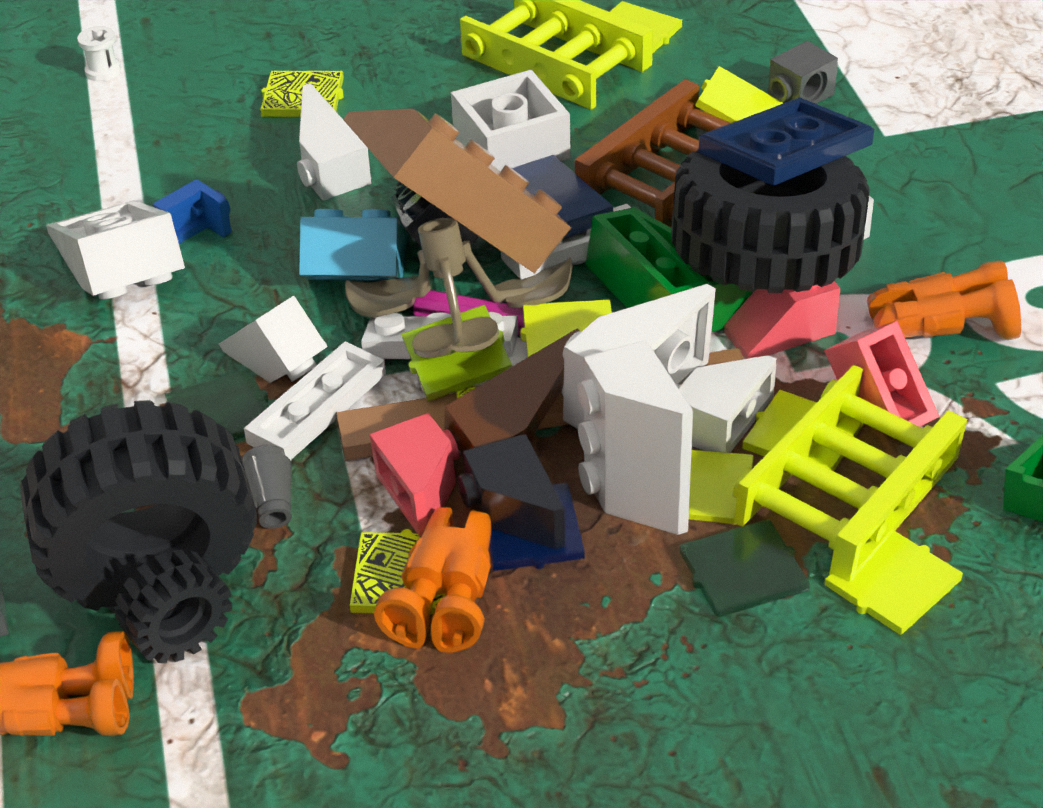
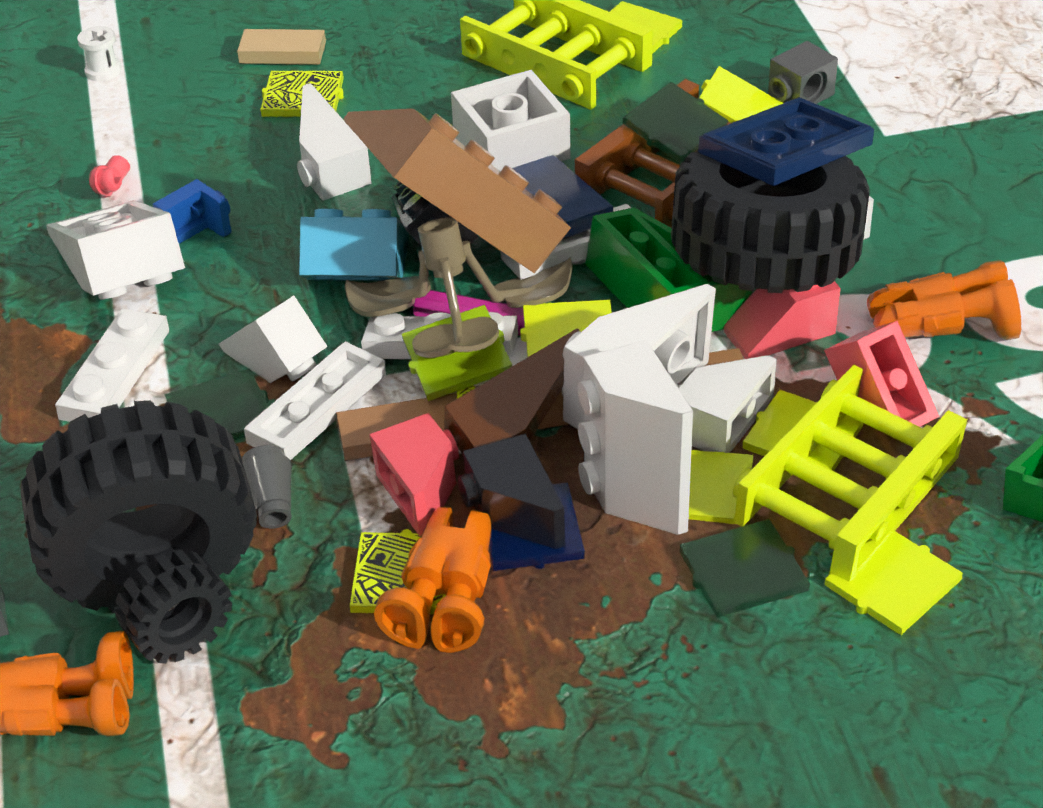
none -> white plate [55,308,169,422]
none -> coral arm [89,155,130,197]
none -> tan tile [237,29,326,65]
none -> clear green piece [622,82,728,163]

